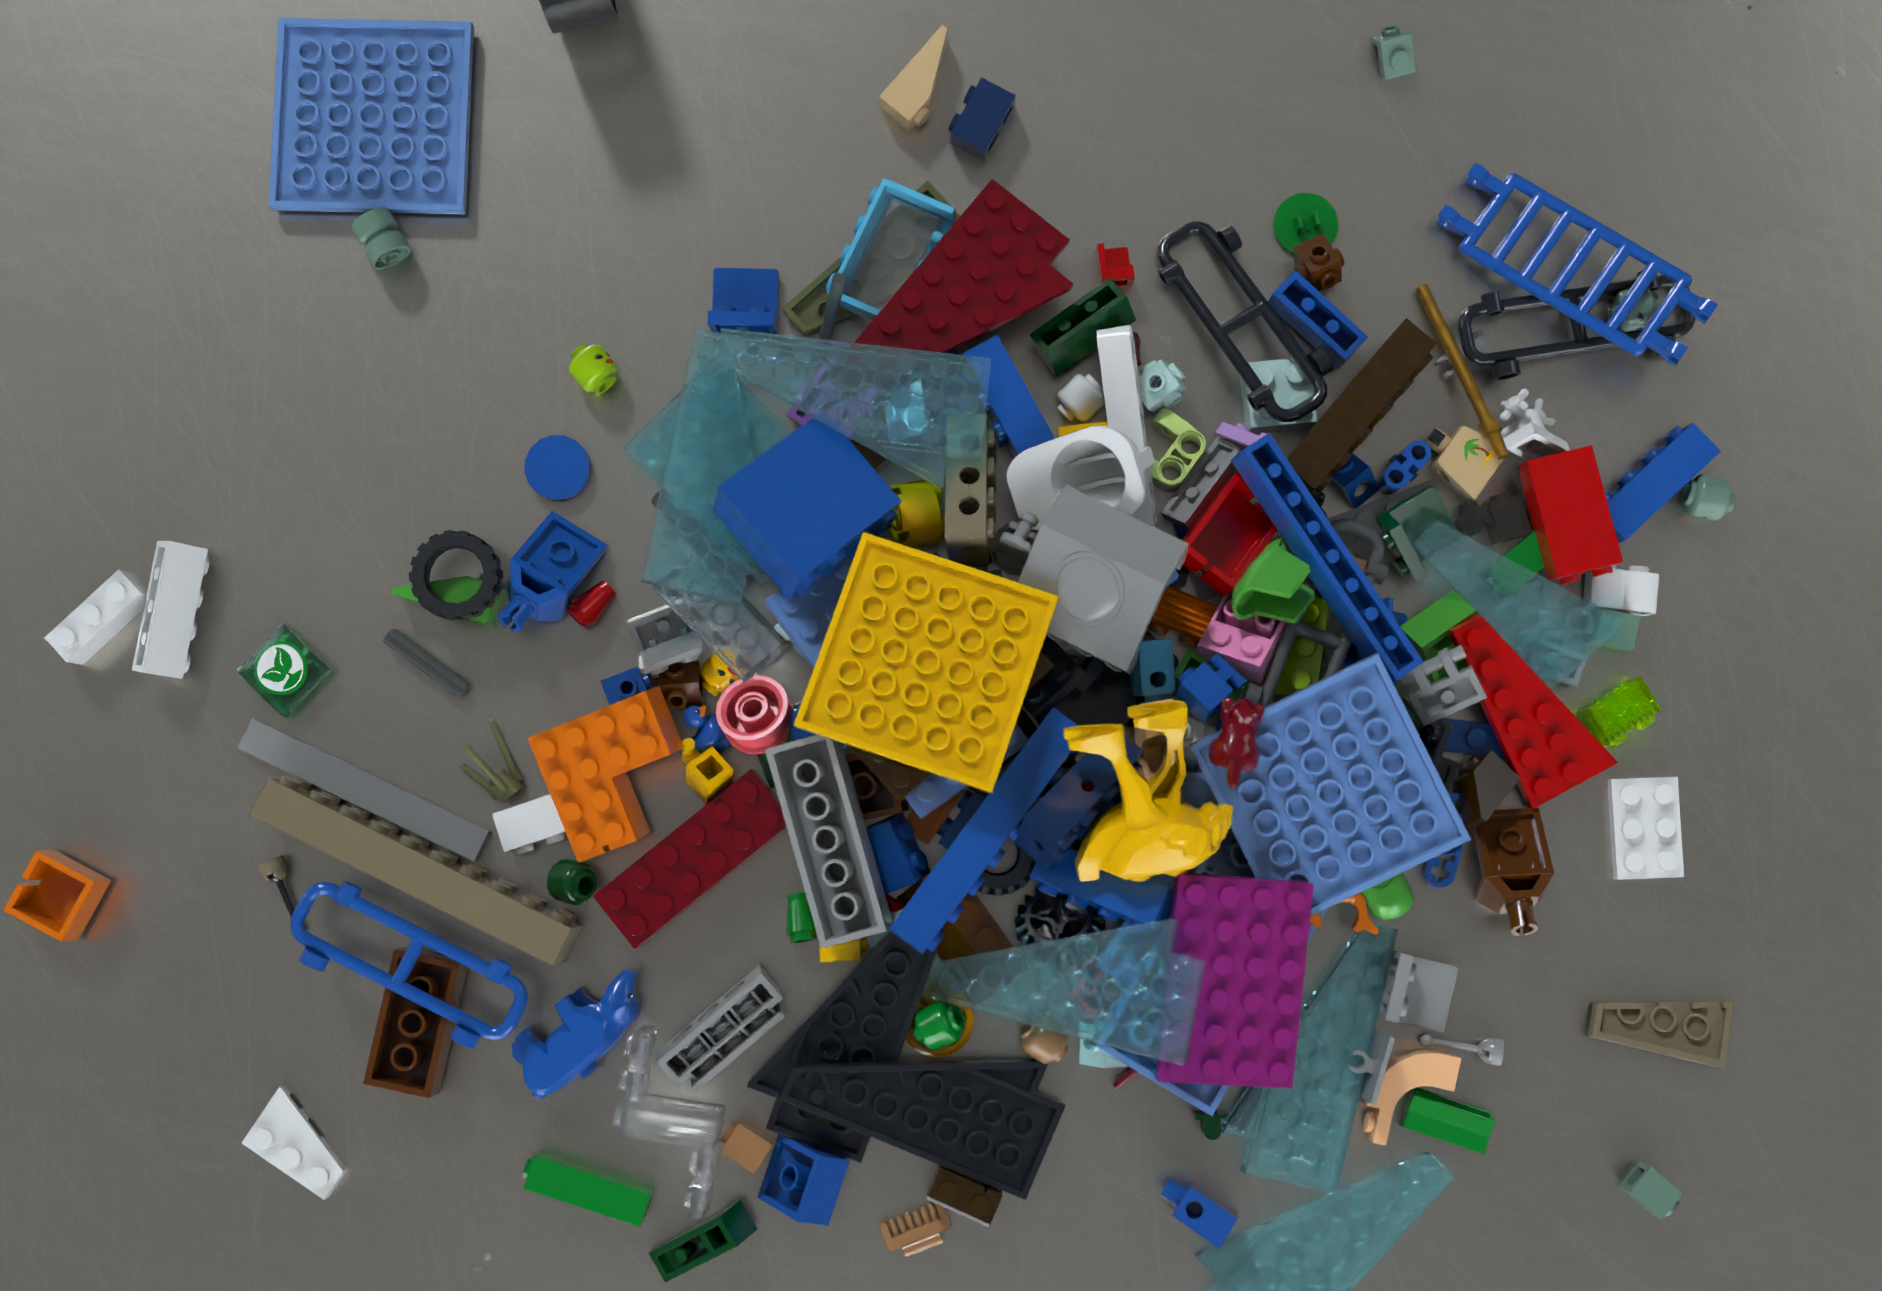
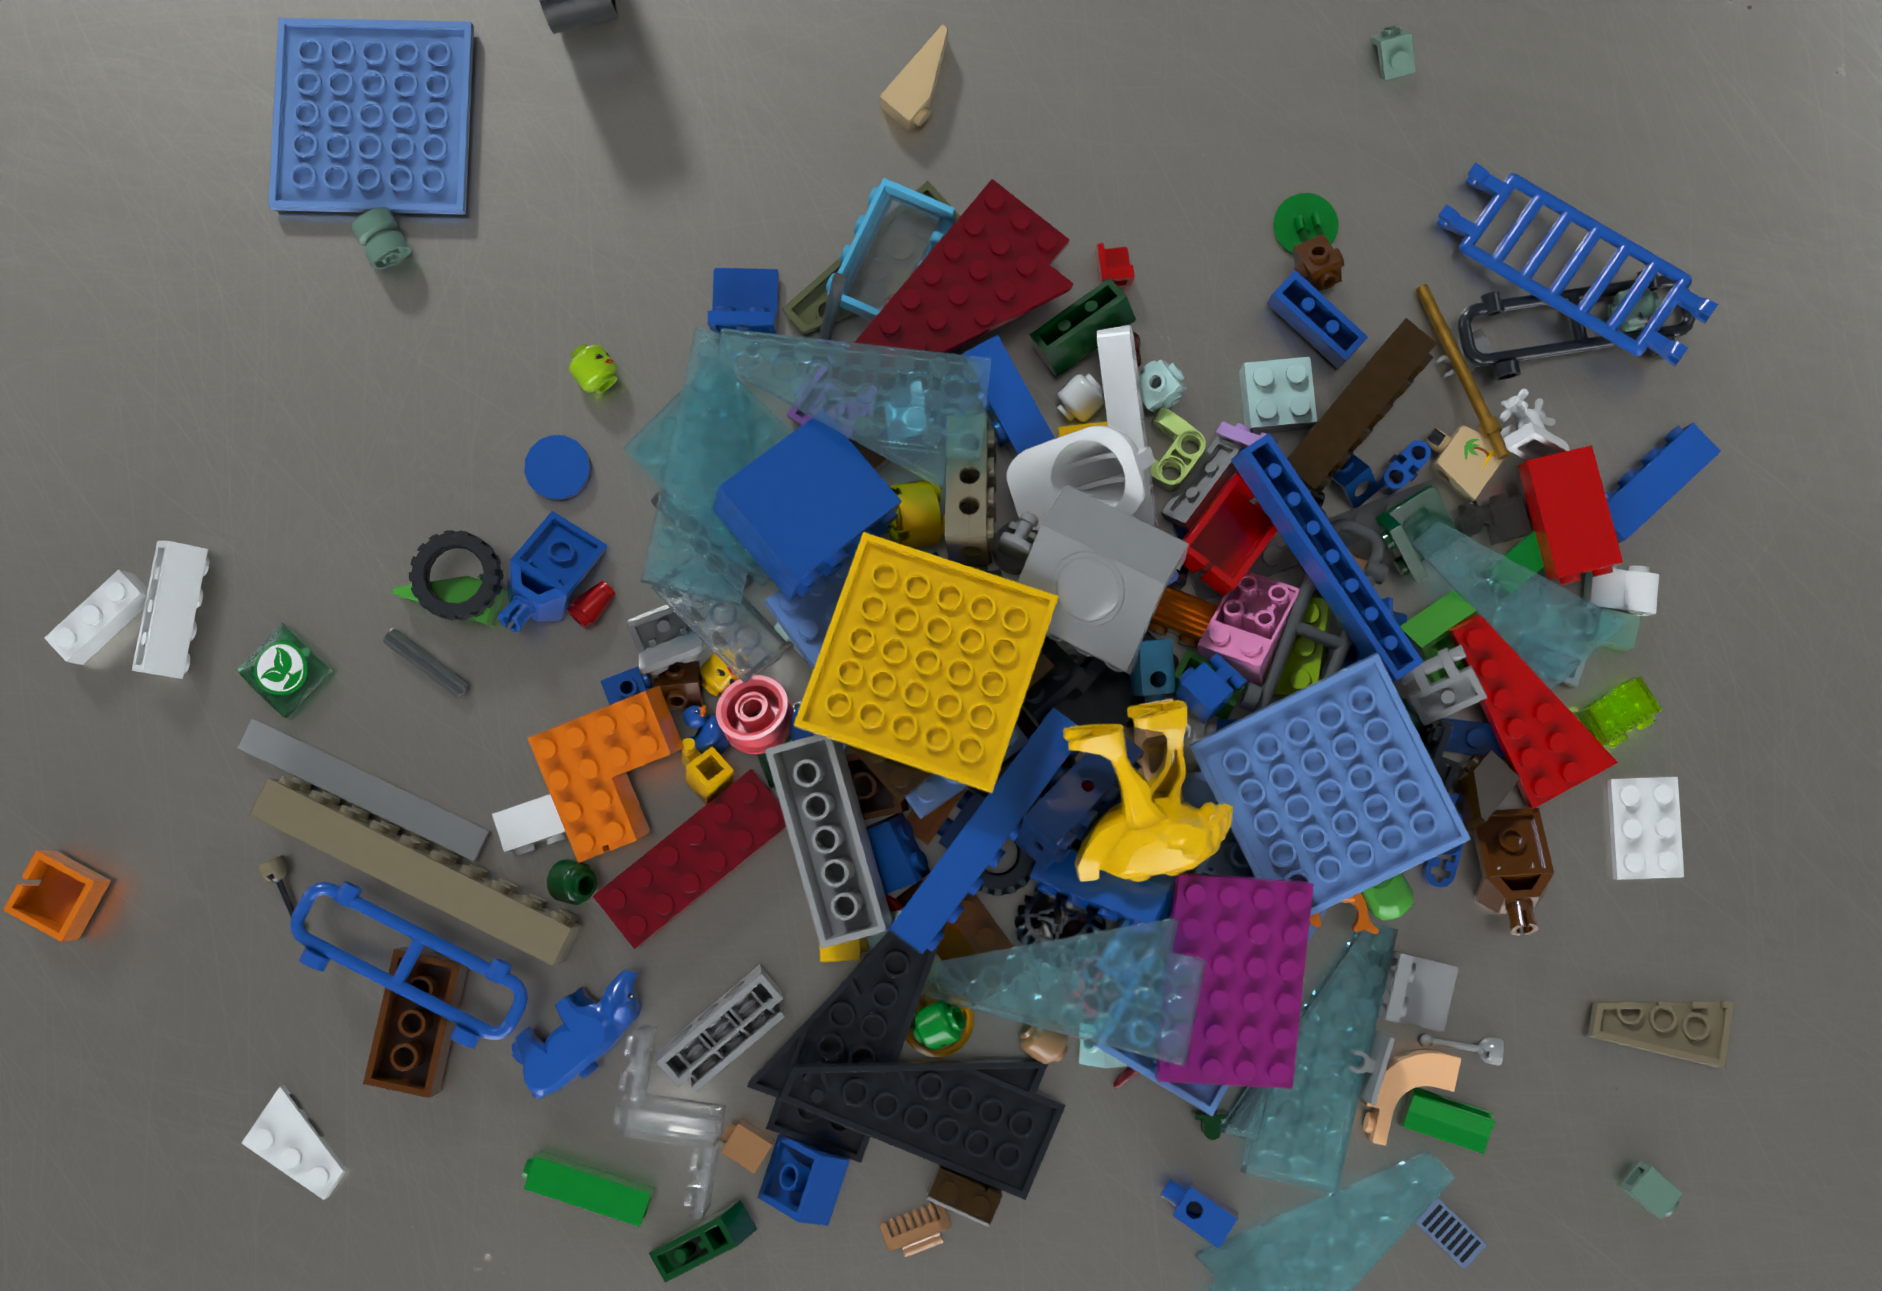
olive plant [460,720,524,804] -> none
green cone [786,892,817,943] -> none
dark blue brick [948,77,1016,162] -> none
black bar [1157,221,1333,422] -> none
dark red animal [1208,697,1265,789] -> none
bright green piece [1232,537,1315,623] -> none
sand green head [1681,474,1736,521] -> none
none -> tile [1412,1195,1487,1270]

